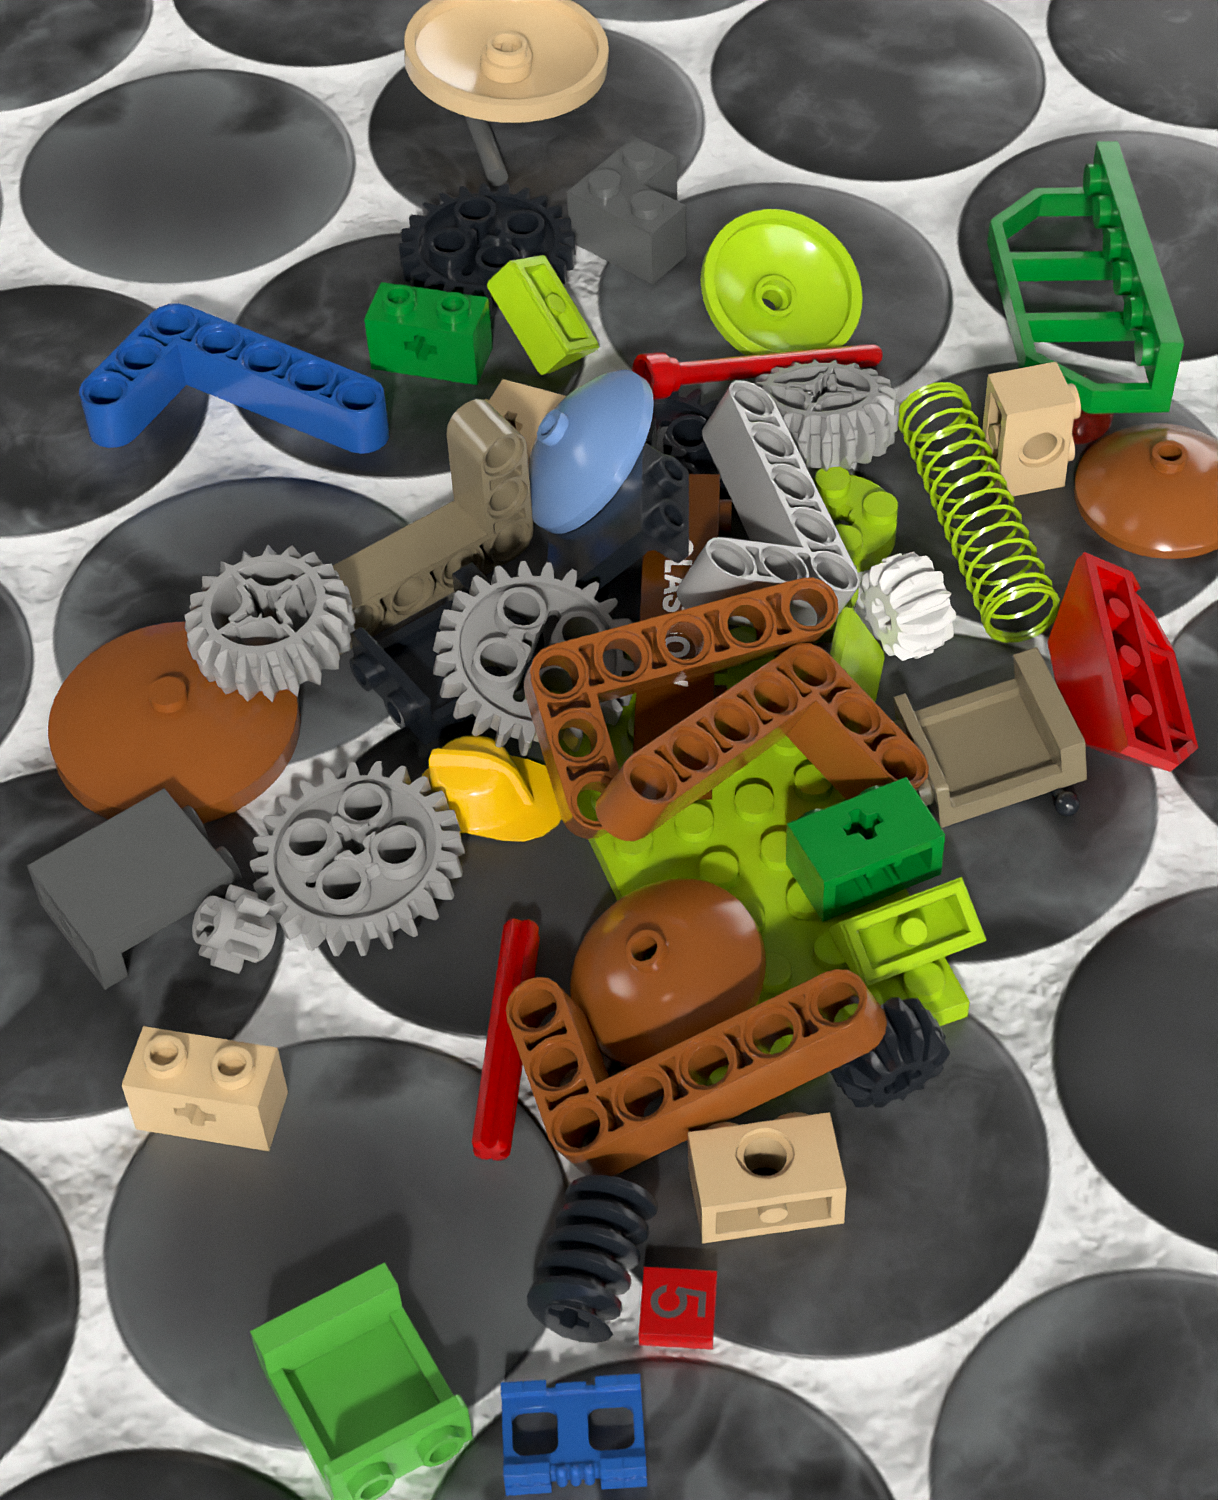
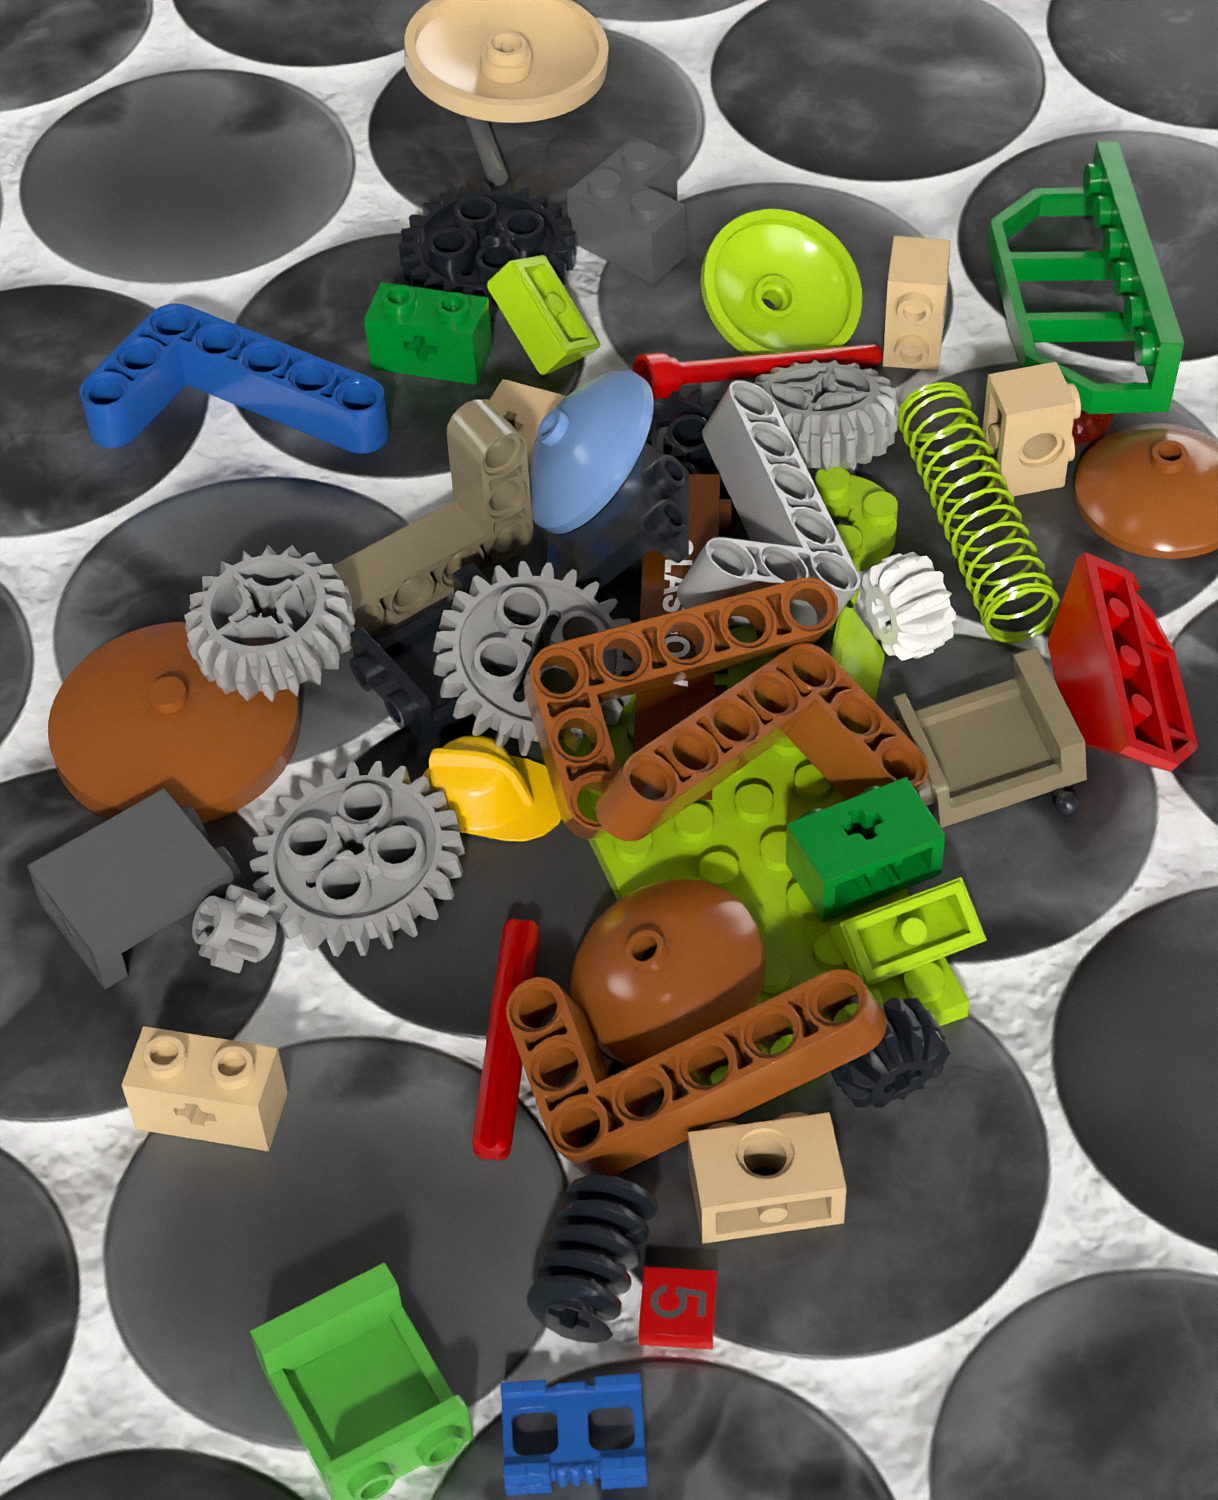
none -> tan brick [883,236,951,371]

